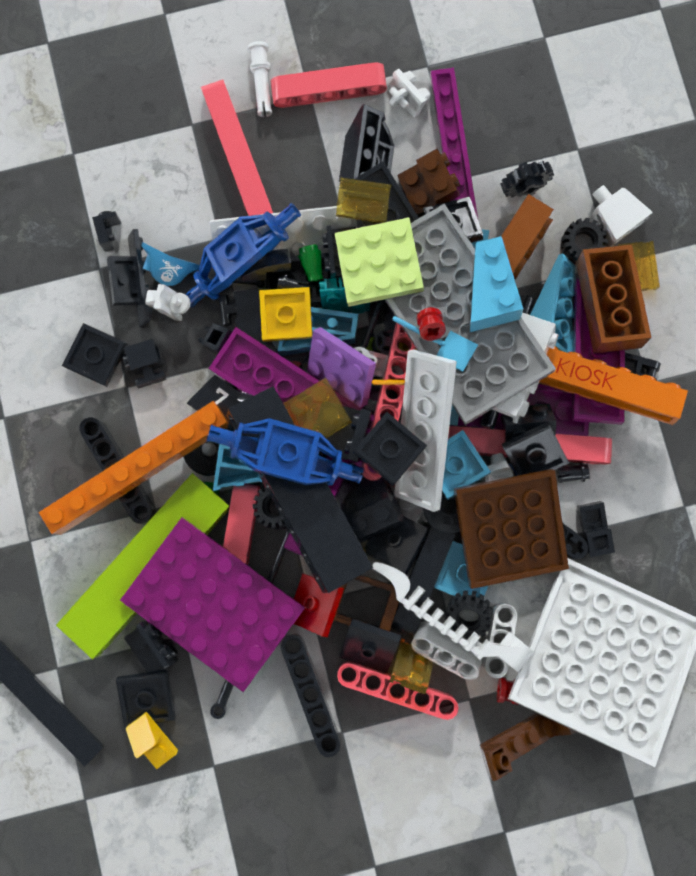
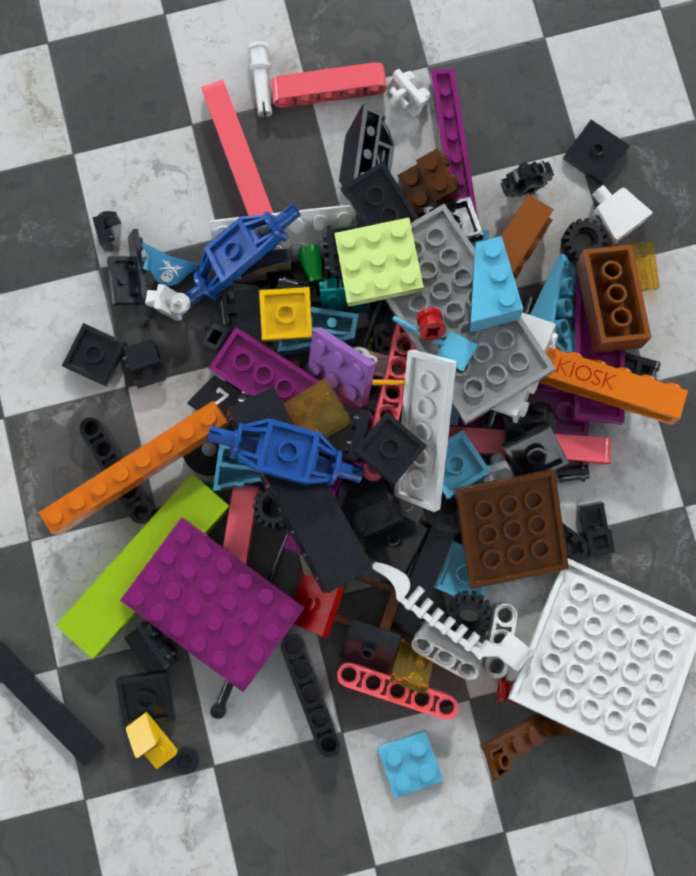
clear yellow plate [335,178,391,223] -> none
none -> black tile [172,747,199,775]
none -> medium azure plate [378,729,443,799]
none -> black plate [563,119,630,185]

